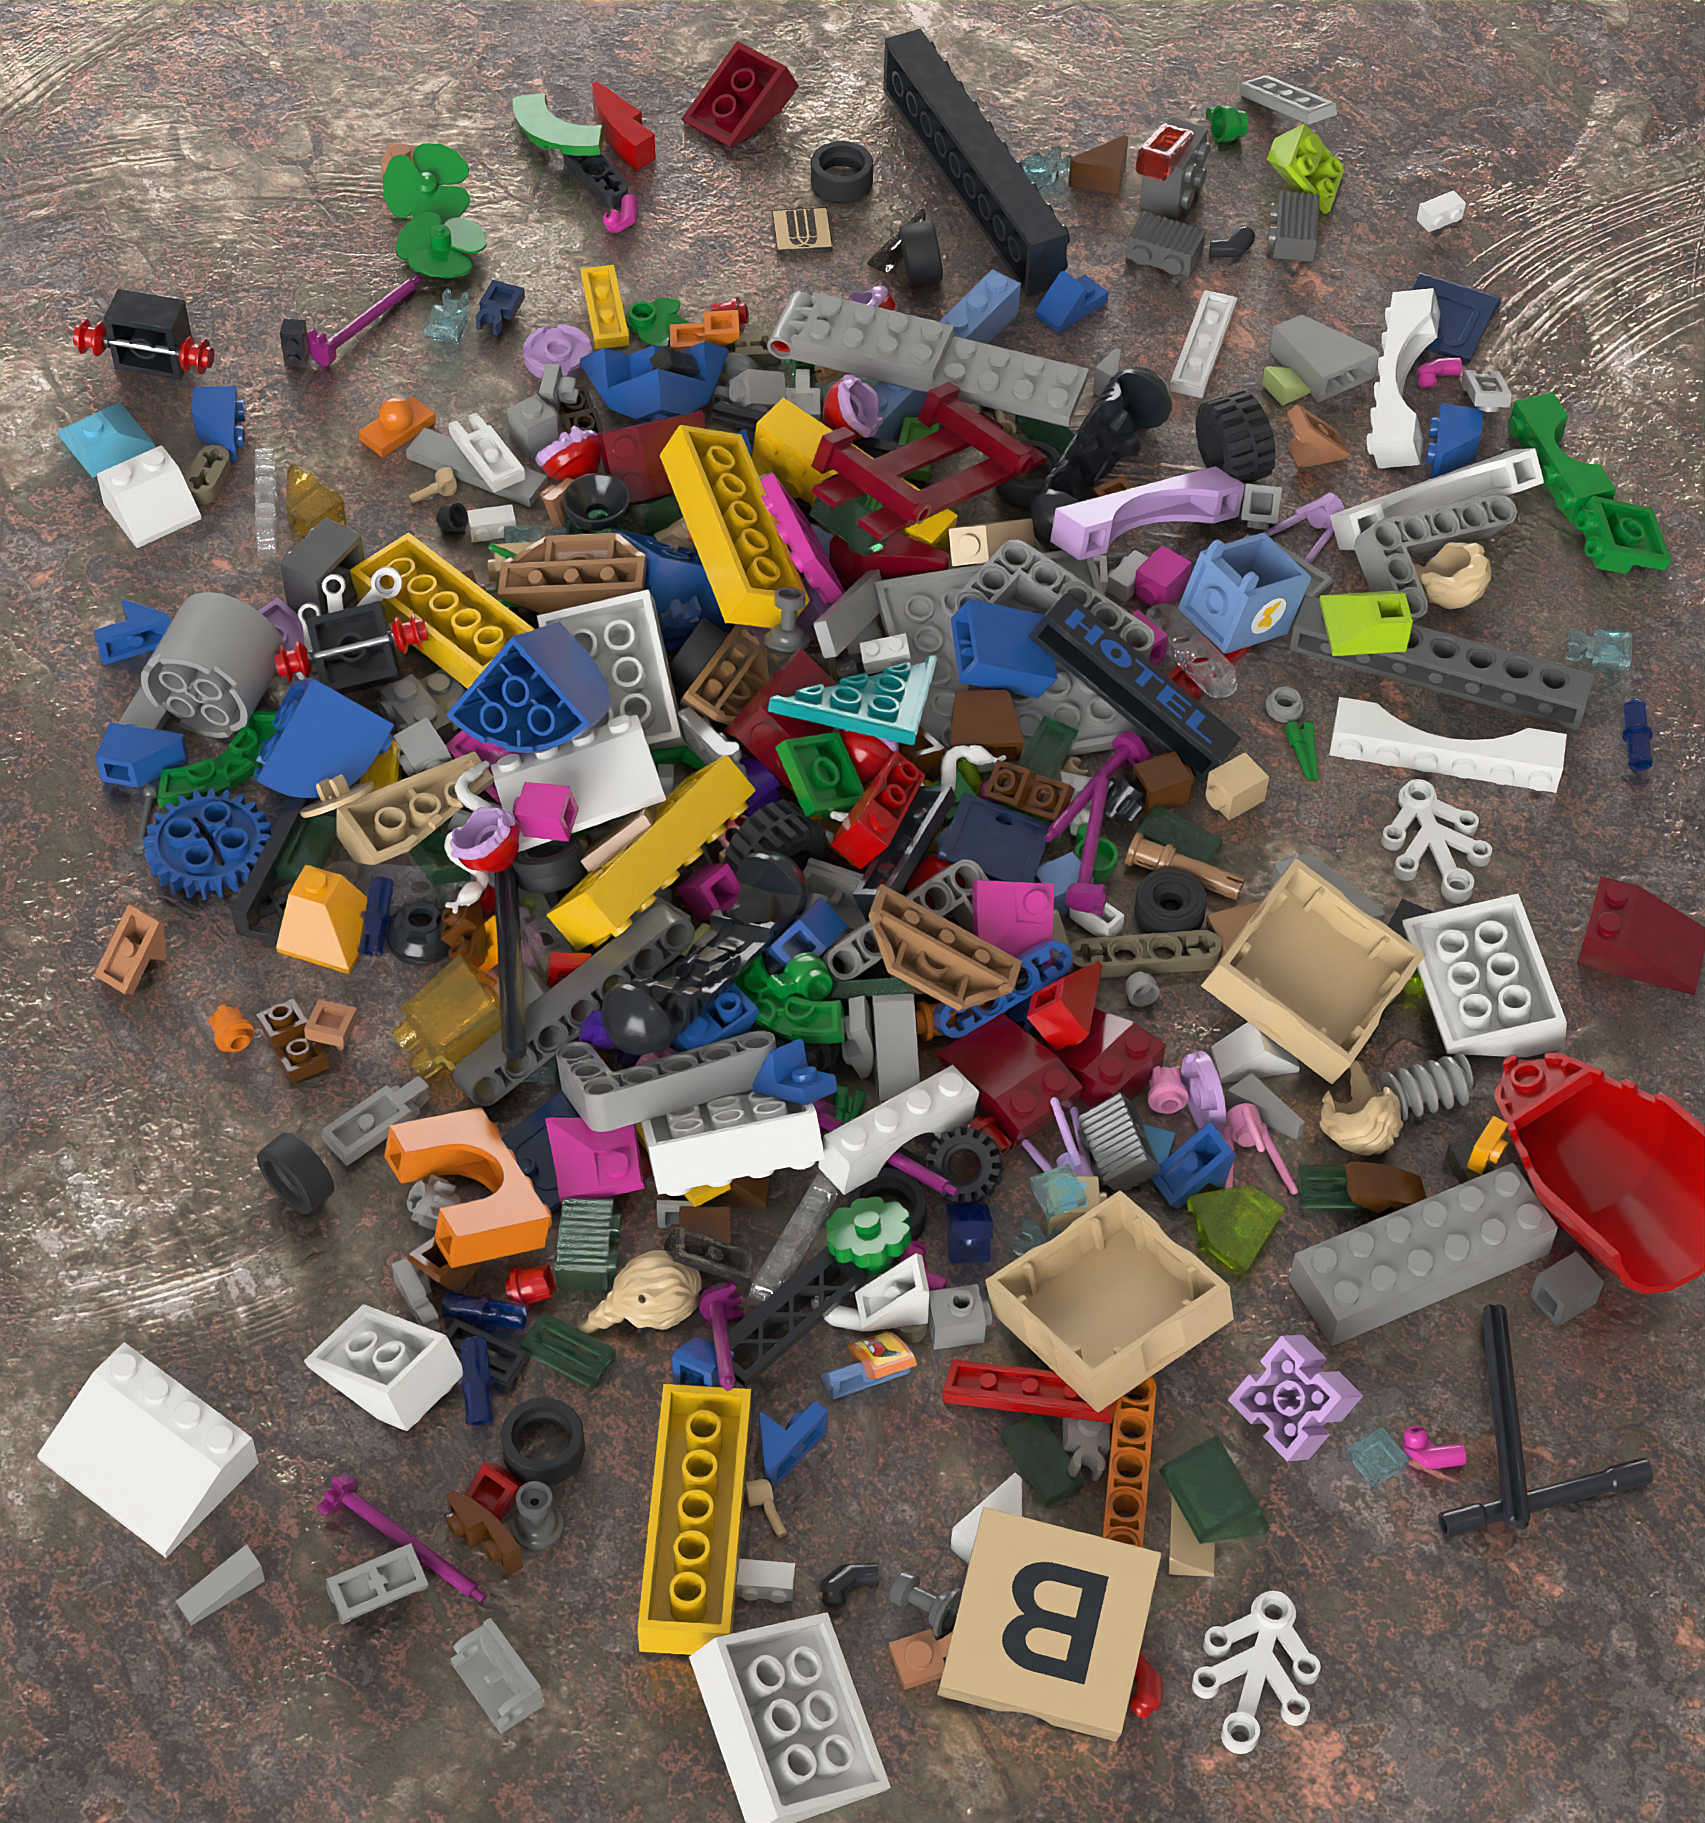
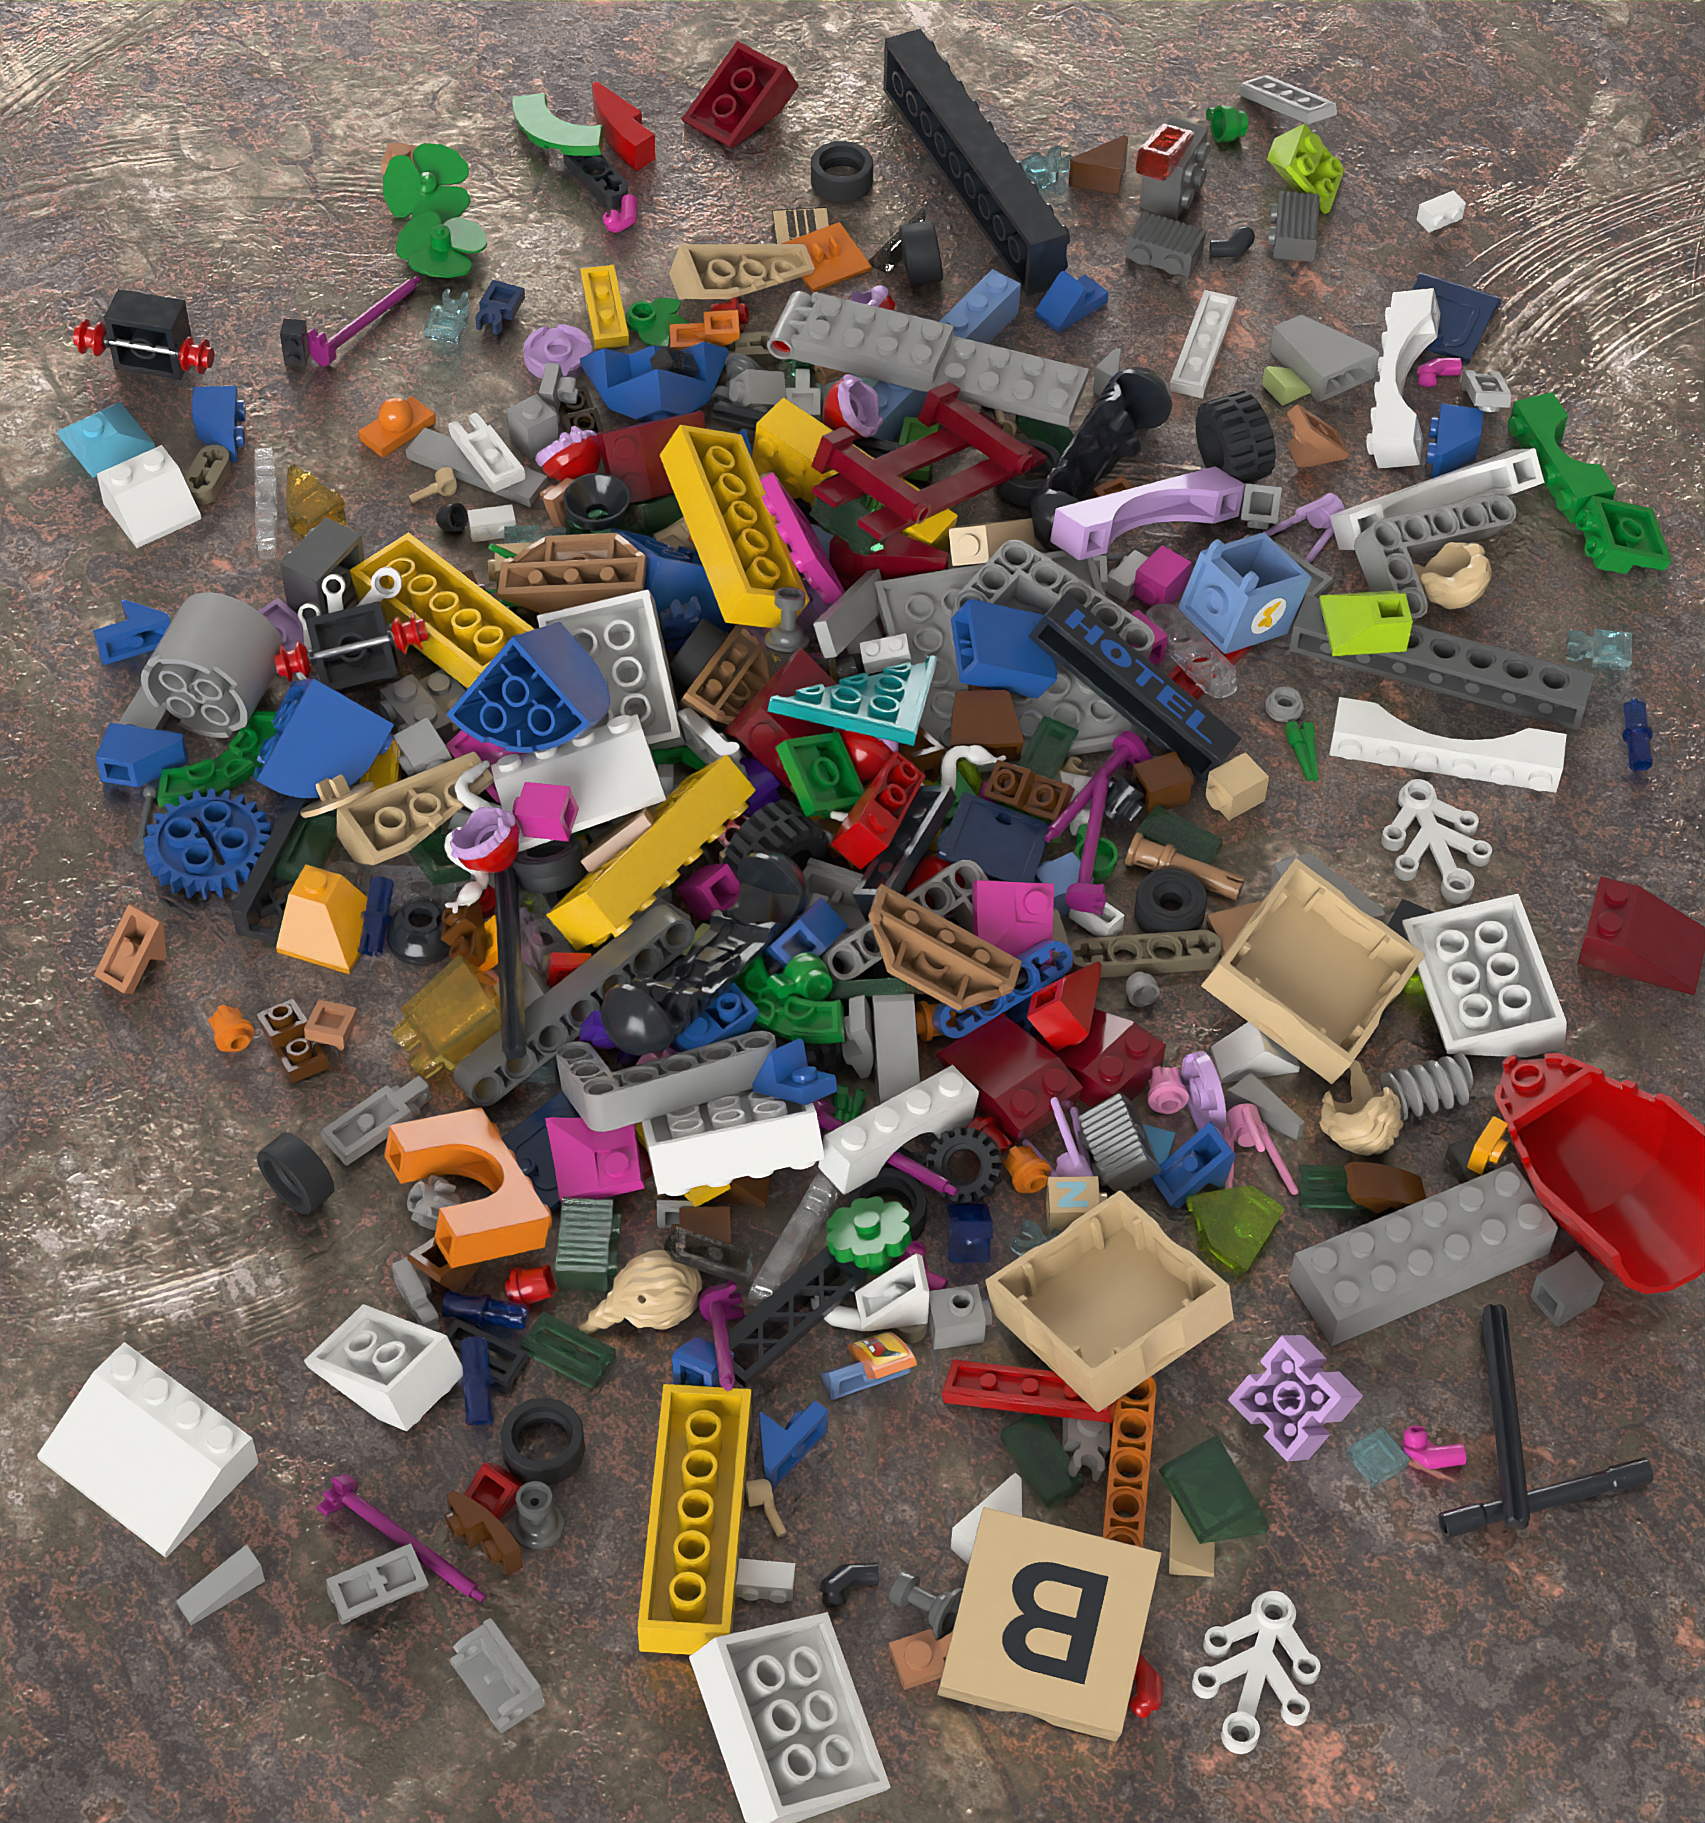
clear light blue tile [1030,1164,1087,1218] -> none
none -> tan wedge [669,244,815,299]
none -> orange piece [781,222,872,292]
none -> orange hose [1003,1145,1051,1194]

